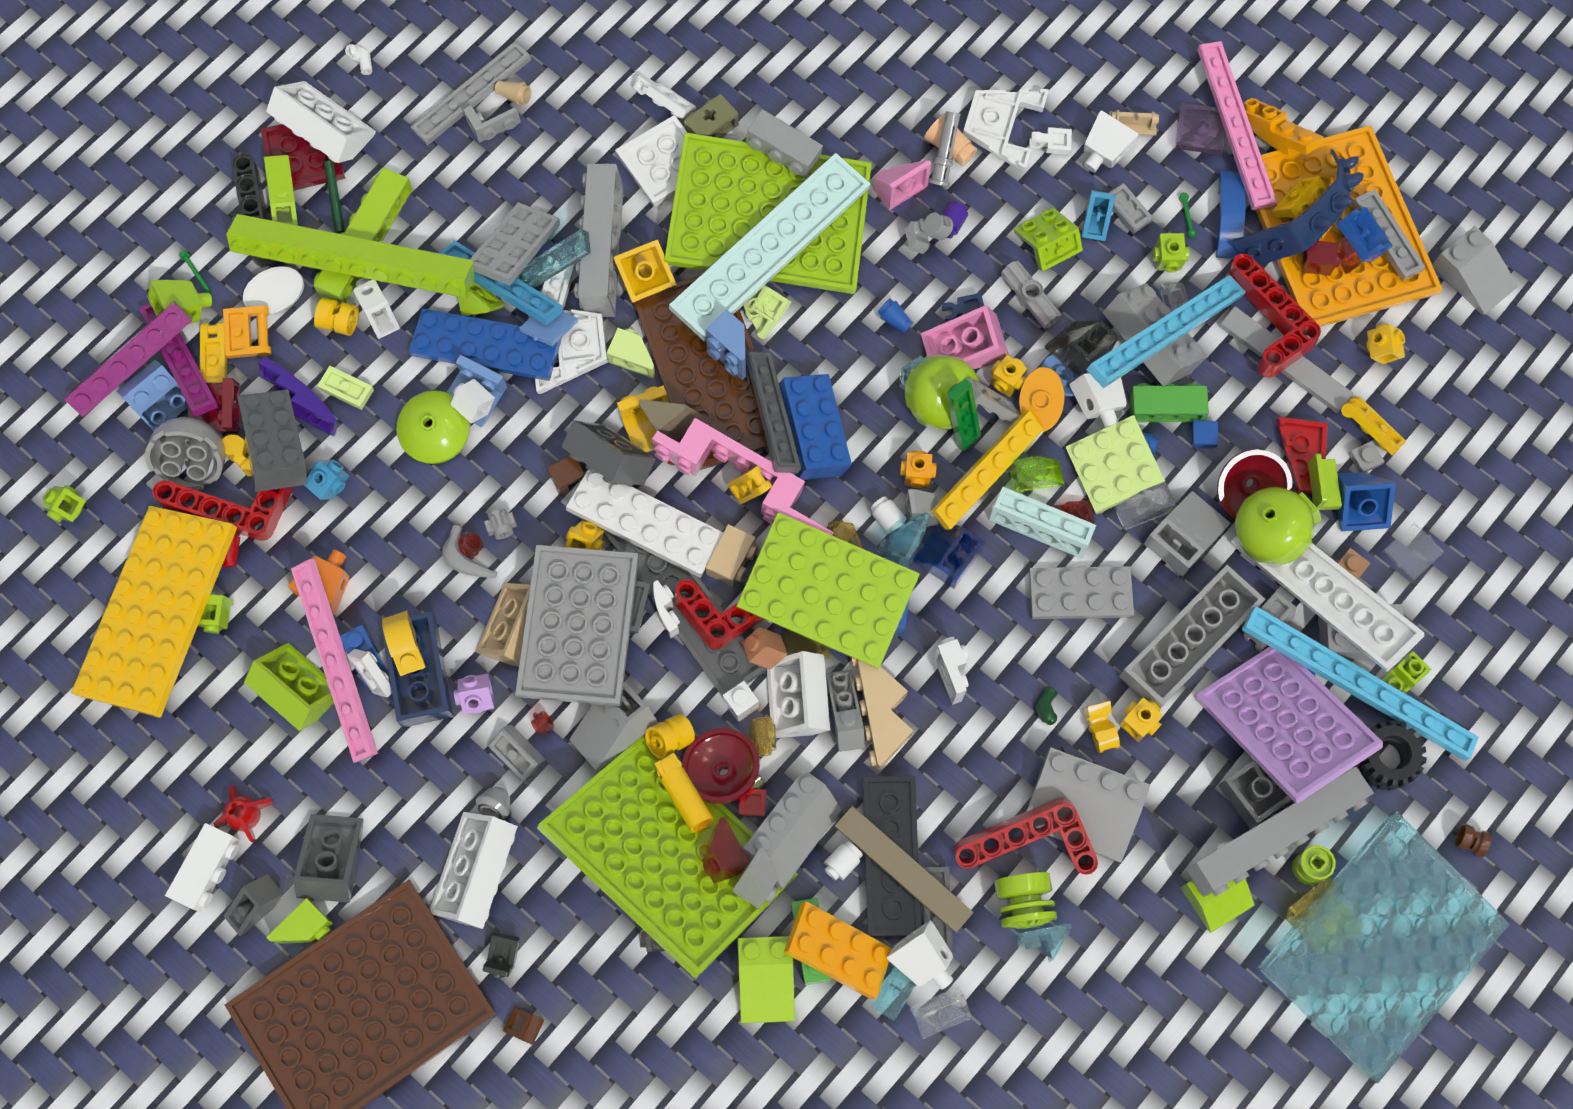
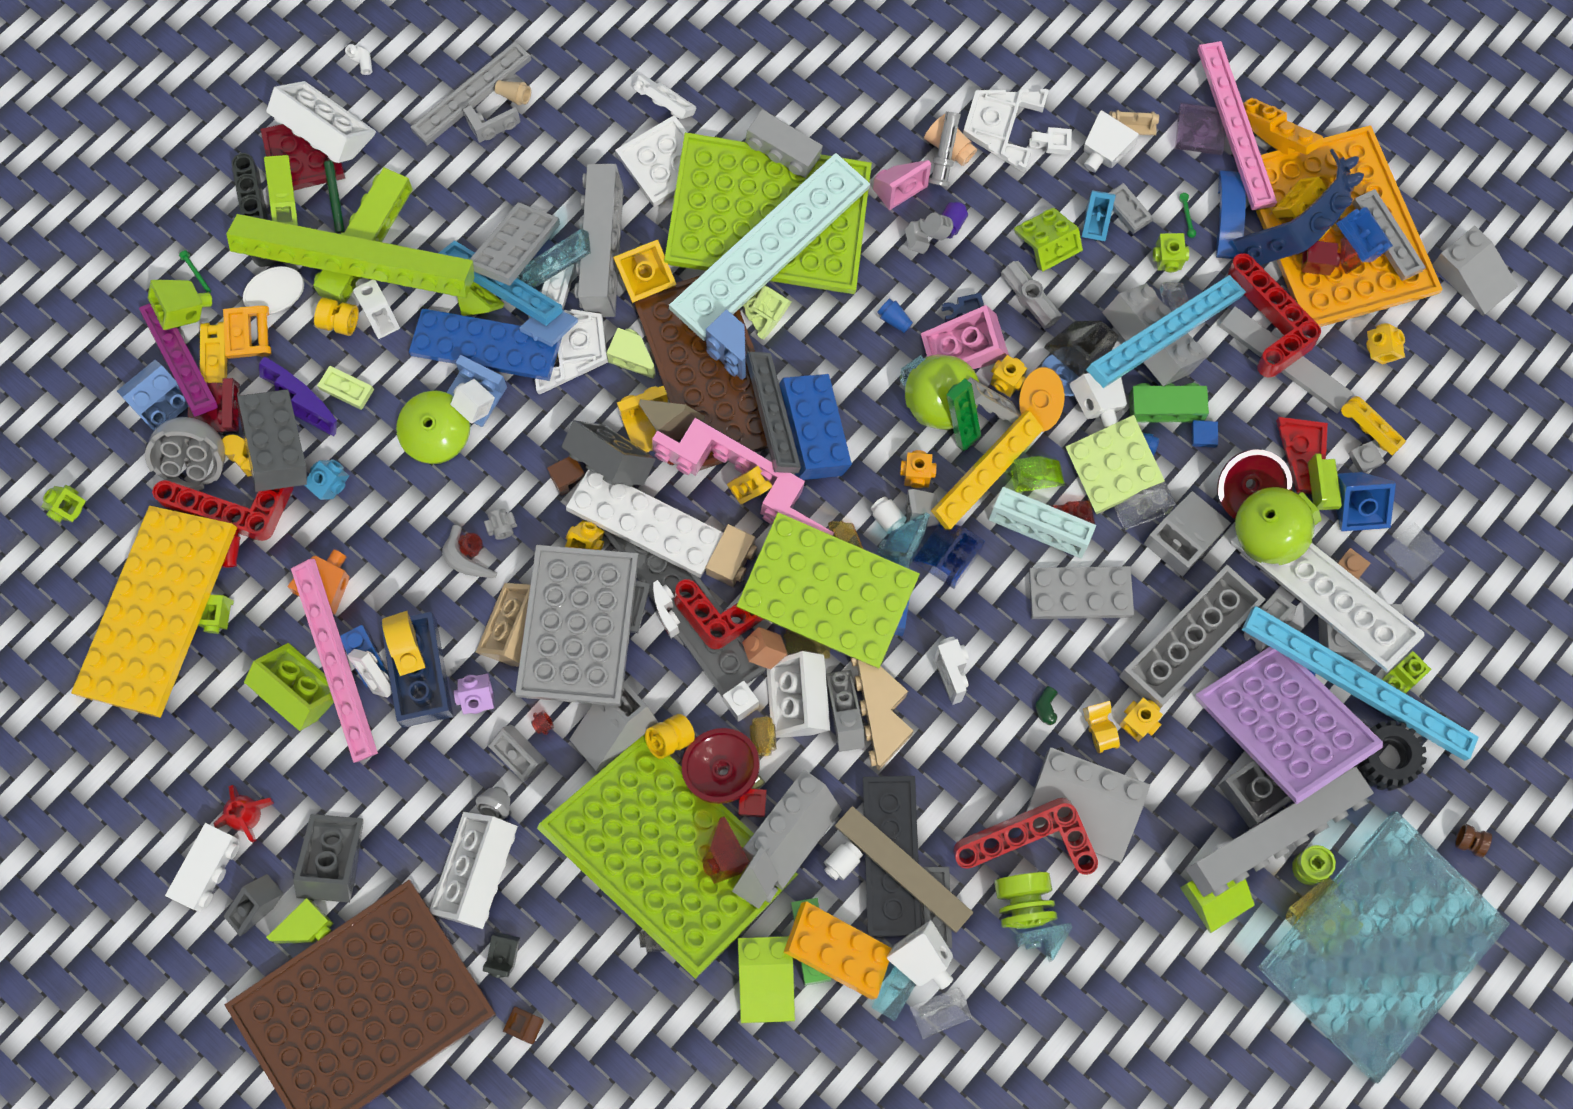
magenta plate [64,301,193,417] -> none
yellow piece [654,753,714,833] -> none
olive brick [684,94,739,138] -> none

